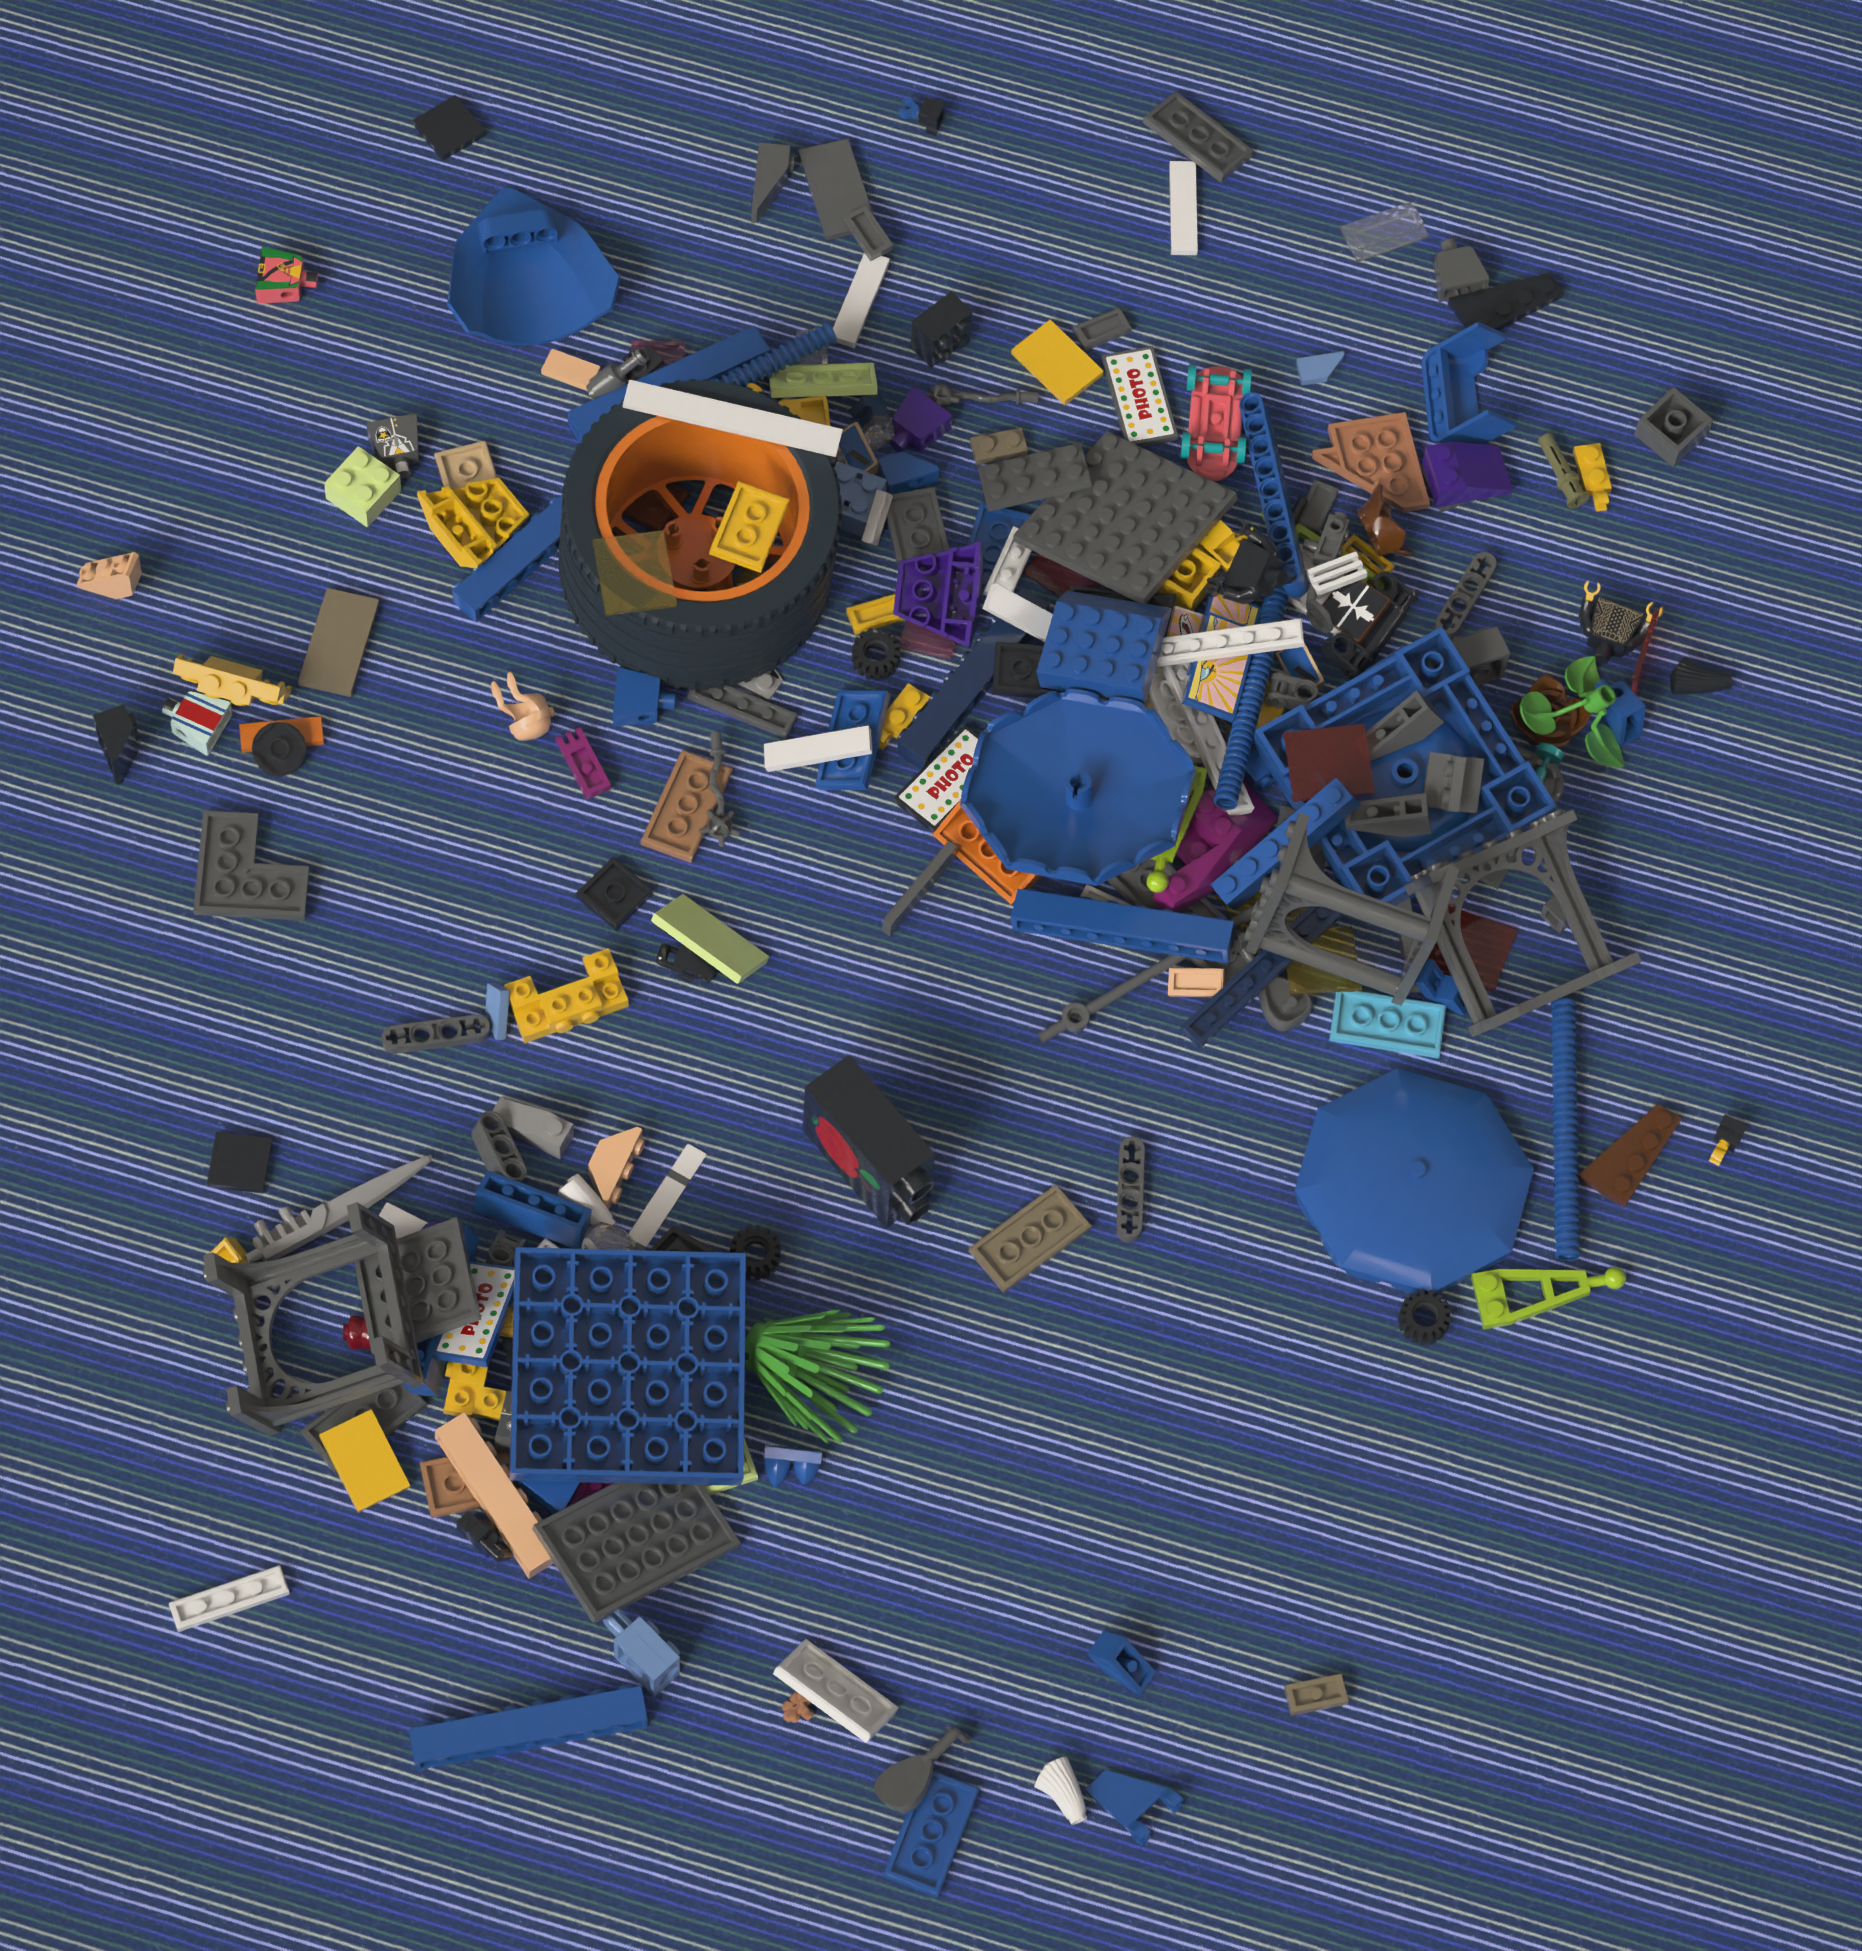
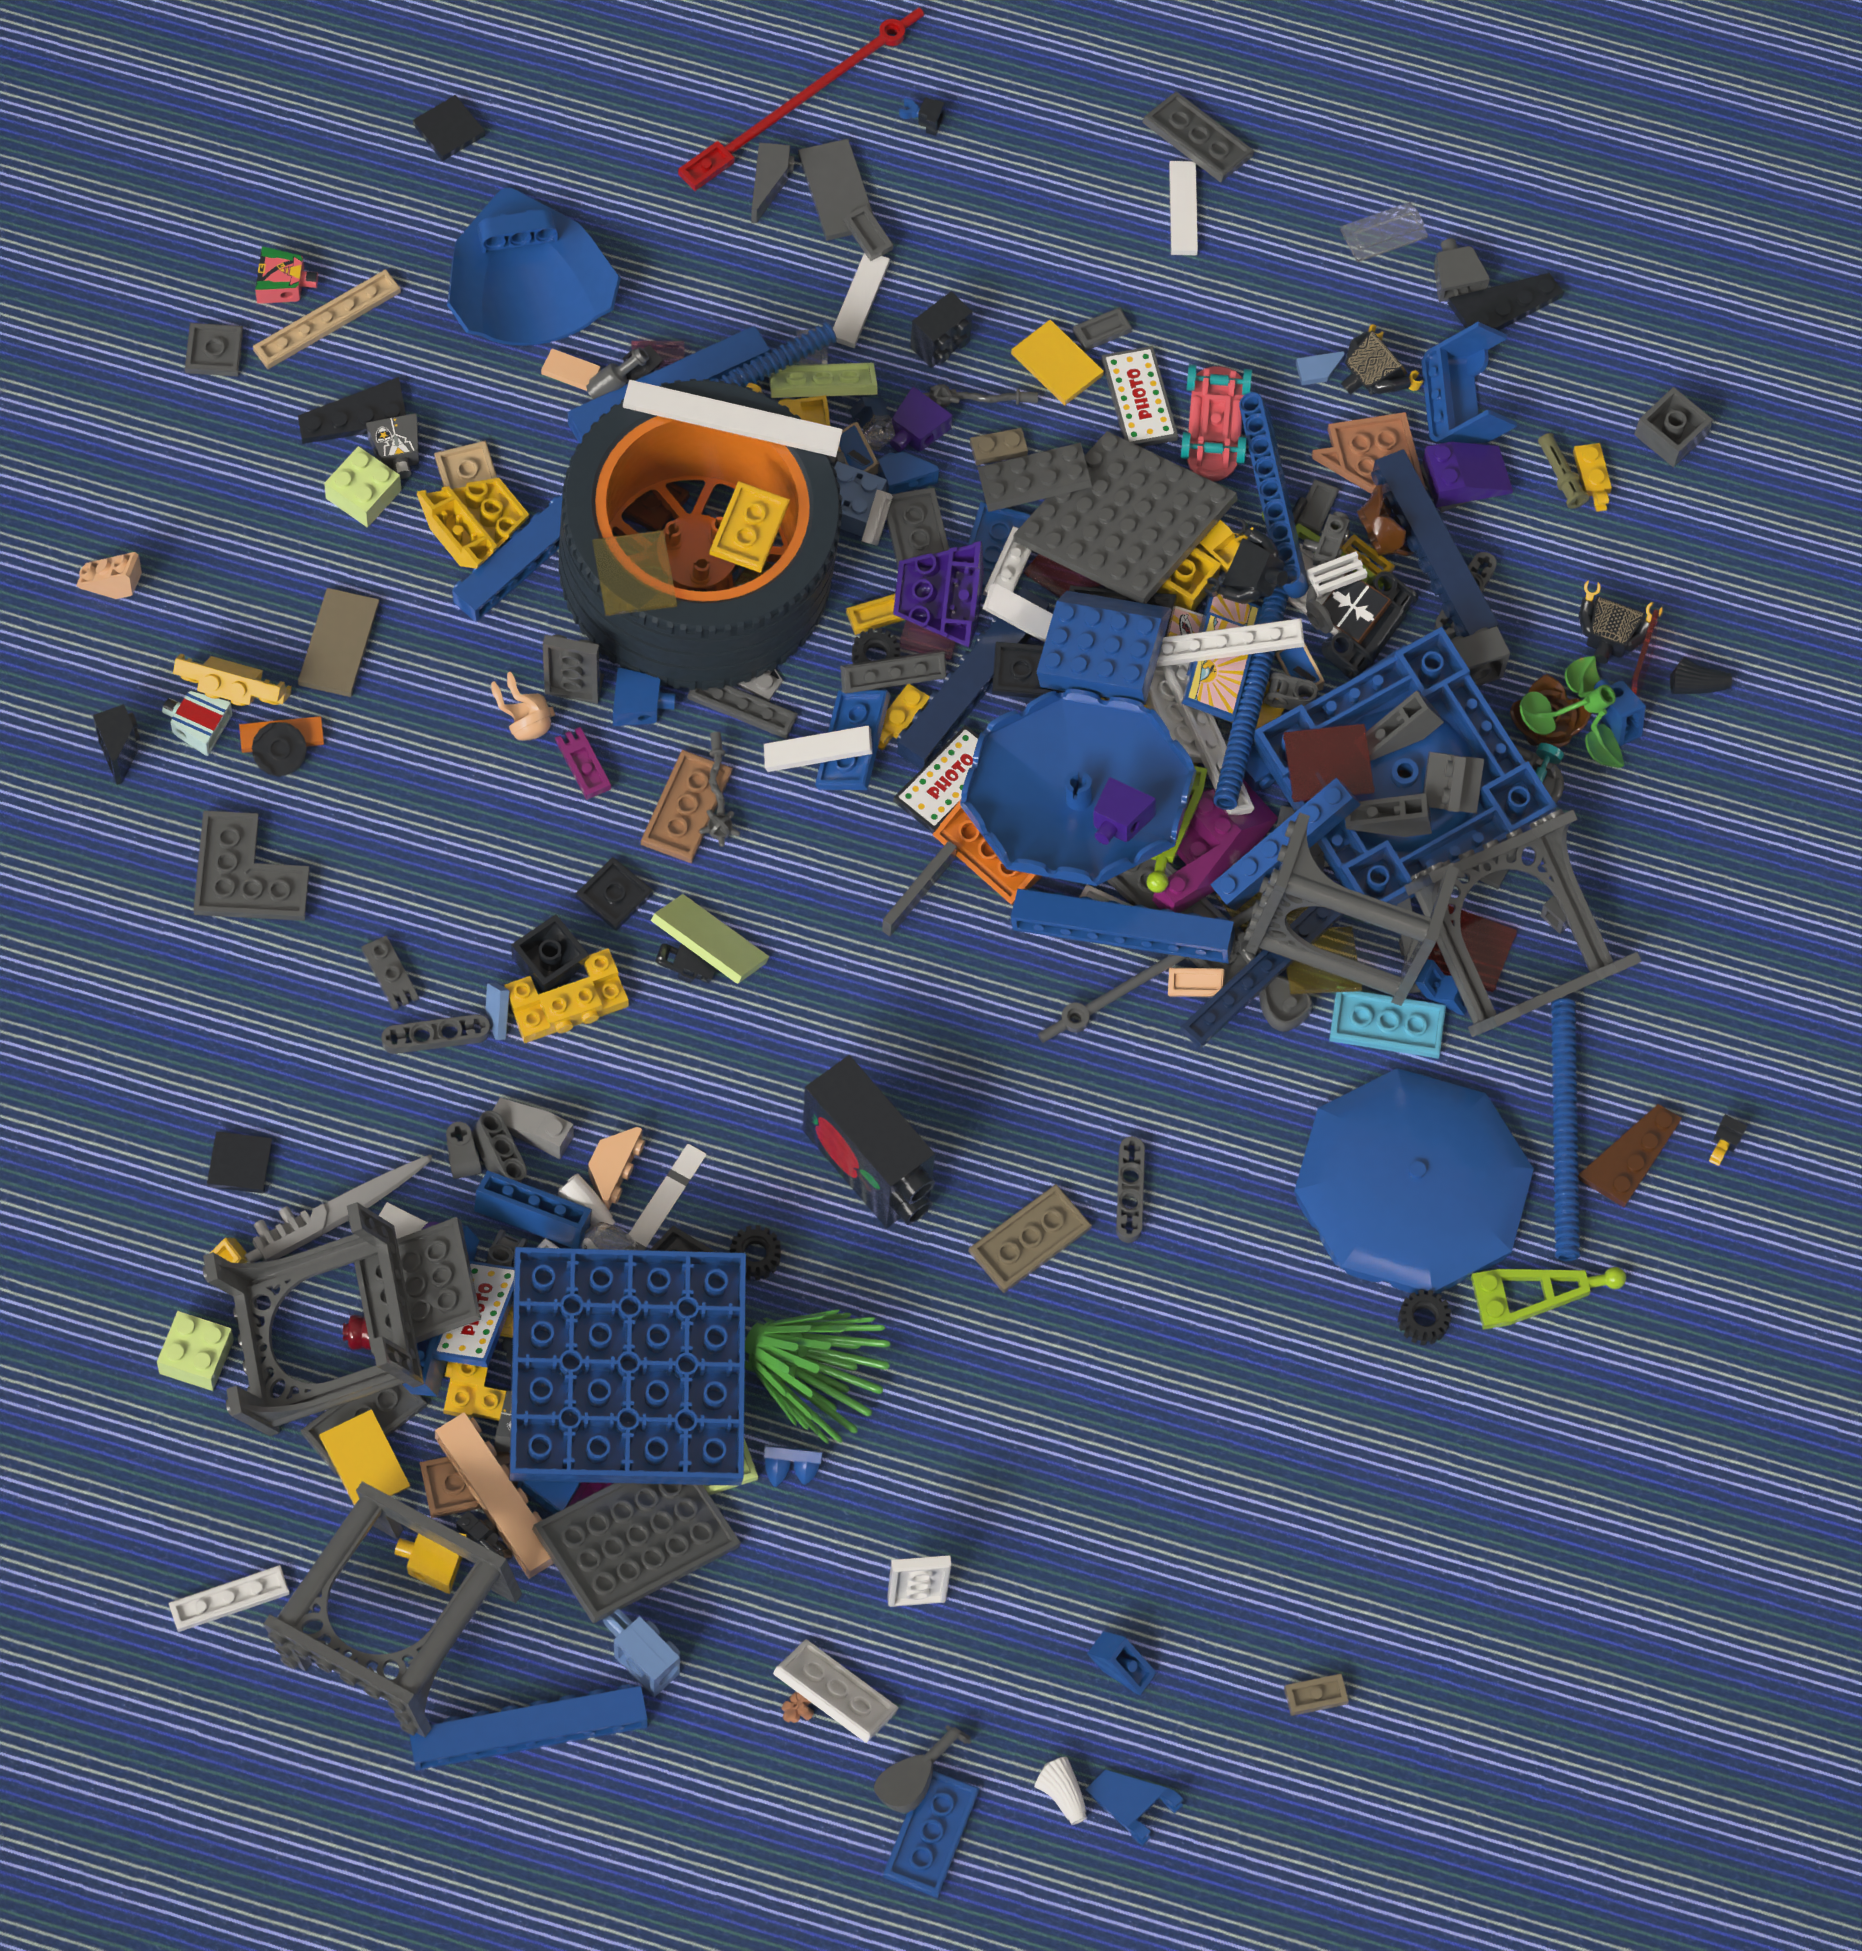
none -> yellowish green brick [157,1311,234,1391]
none -> dark grey tile [185,323,243,377]
none -> tan tile [253,269,401,369]
none -> dark grey arch [263,1481,522,1737]
none -> black wing [298,377,406,444]
none -> dark grey hinge [361,936,419,1011]
none -> yellow torso [395,1533,467,1594]
none -> dark grey piece [446,1122,481,1179]
none -> black slope [511,914,589,993]
none -> dark grey plate [543,634,604,704]
none -> red bar [678,7,924,191]
none -> dark grey tile [840,650,947,694]
none -> white tile [887,1556,951,1607]
none -> dark purple torso [1093,777,1156,845]
none -> black torso [1341,324,1424,395]
none -> dark blue brick [1371,449,1499,637]

